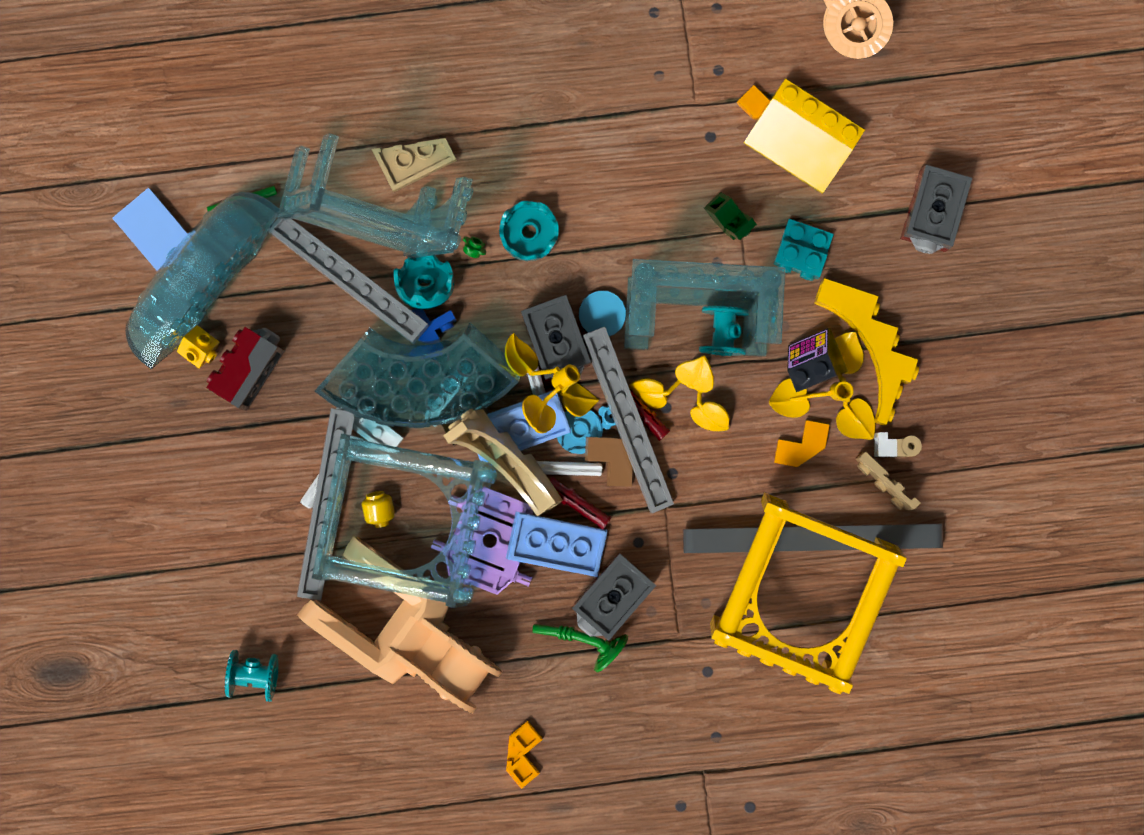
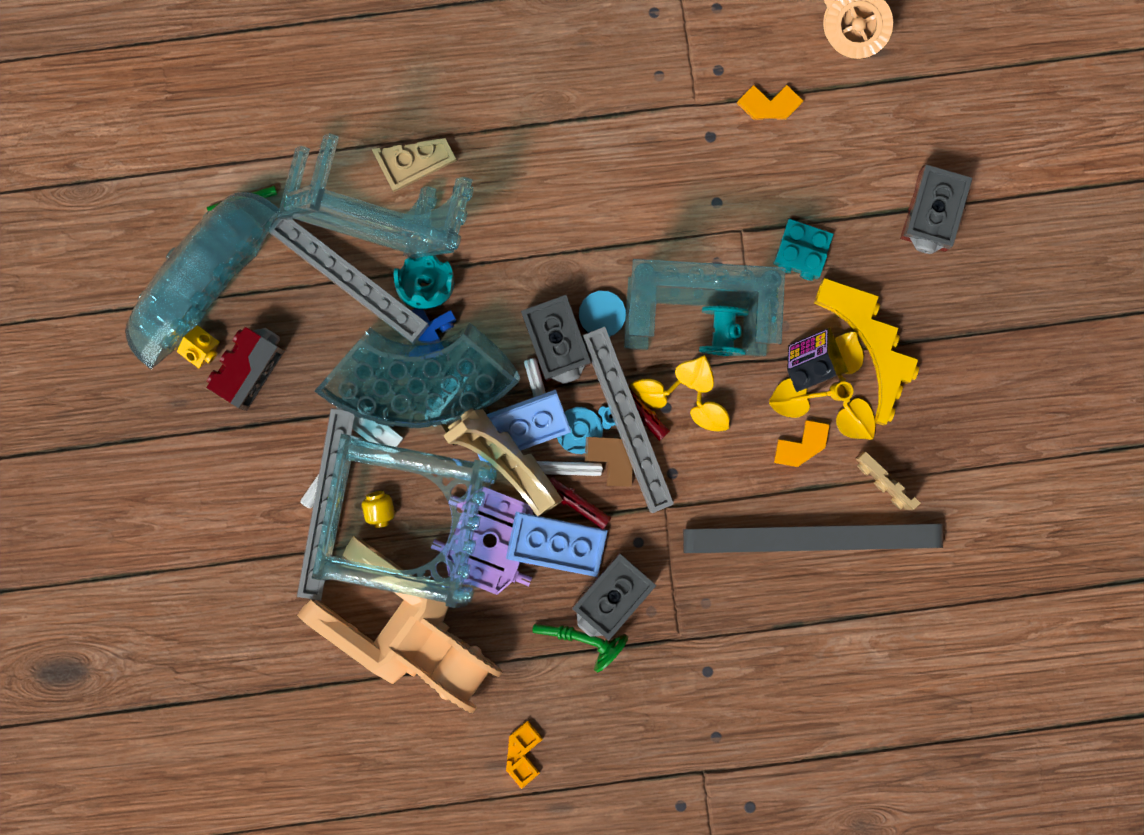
light blue tile [113,188,210,290] -> none
teal hose [225,650,279,702] -> none
green plate [463,236,487,258] -> none
teal plate [499,201,559,261] -> none
yellow plant [505,333,599,434] -> none
dark green brick [704,192,757,240] -> none
yellow arch [710,492,907,694] -> none
yellow slope [744,79,865,194] -> none
leg [874,432,922,457] -> none

